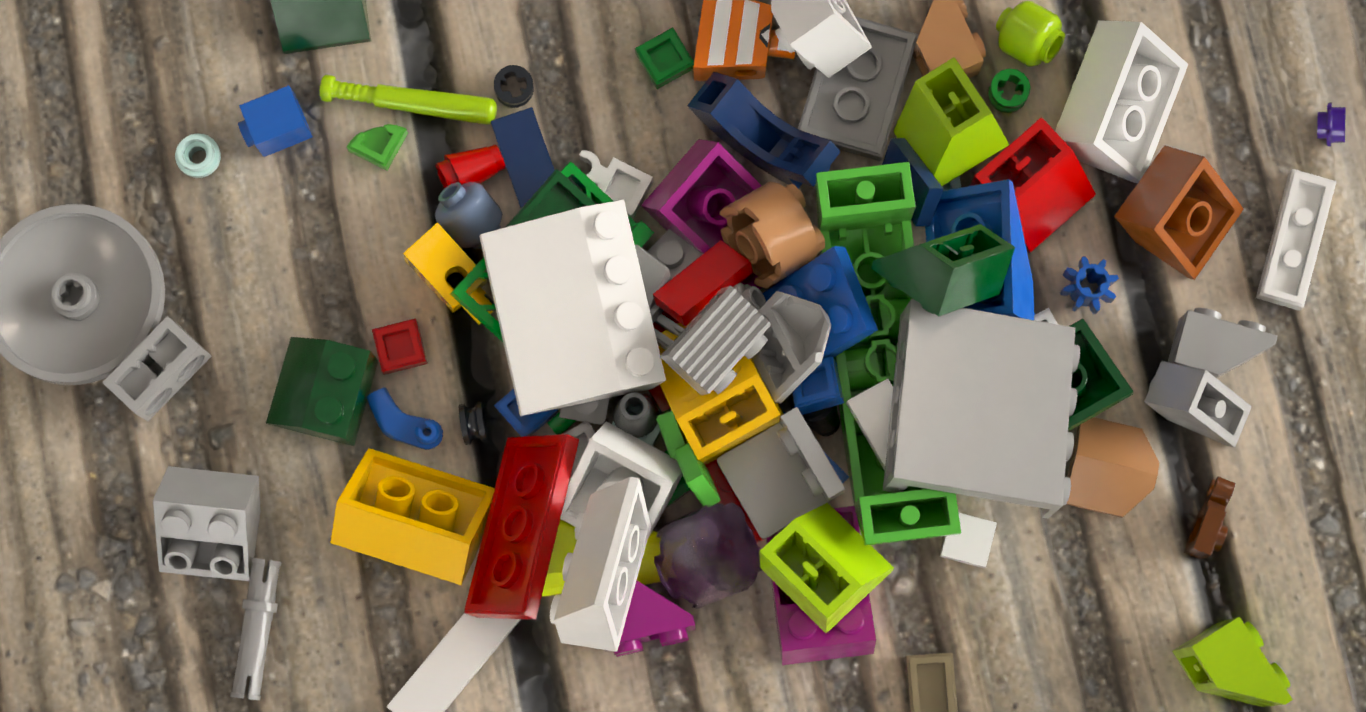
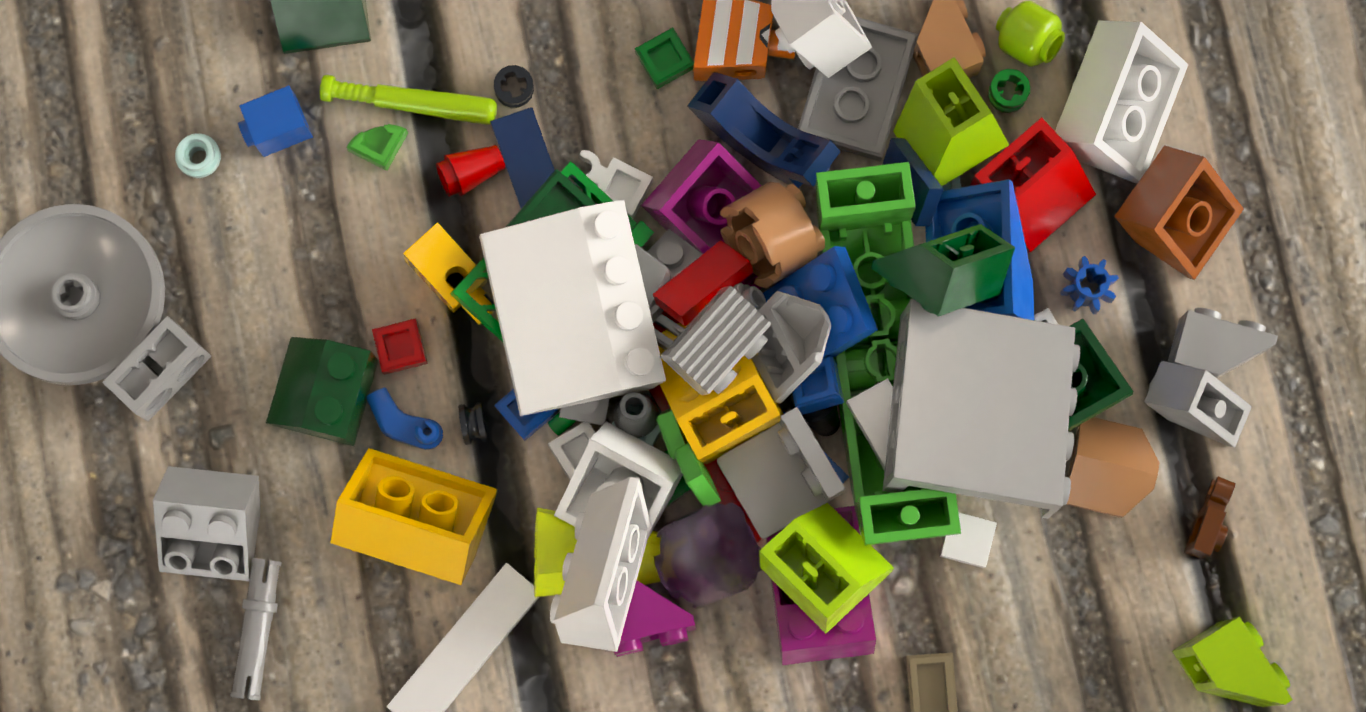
sand blue head [435,182,503,249] -> none
red tile [464,434,579,620] -> none
white tile [1256,169,1336,311] -> none
dark purple plate [1317,102,1346,146] -> none

